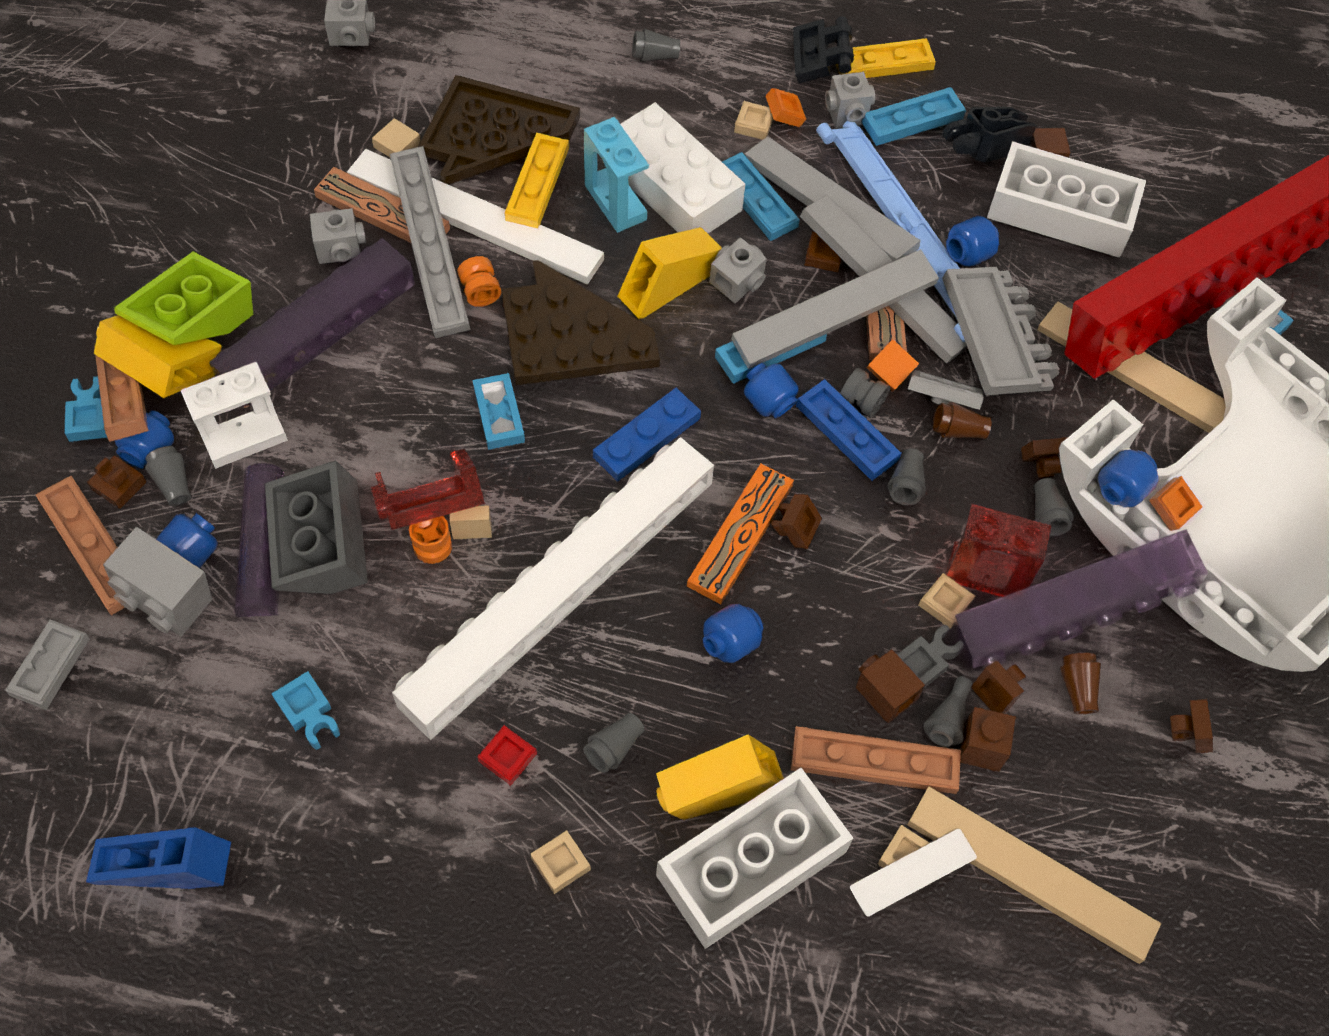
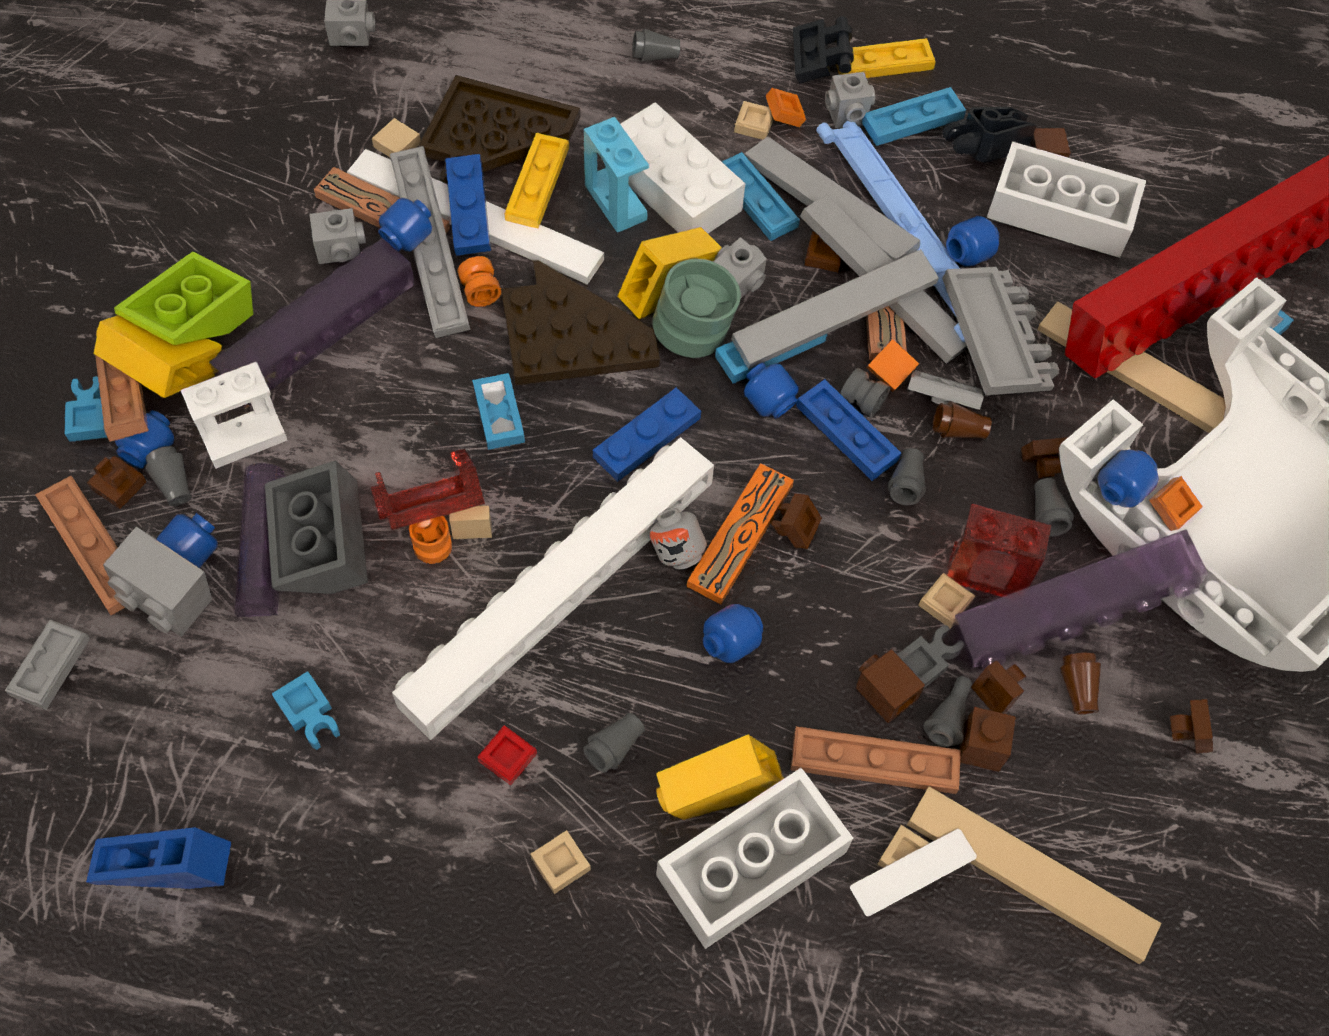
none -> blue head [378,198,432,252]
none -> blue plate [445,154,491,256]
none -> light grey head [649,508,707,569]
none -> sand green wheel [652,259,741,358]

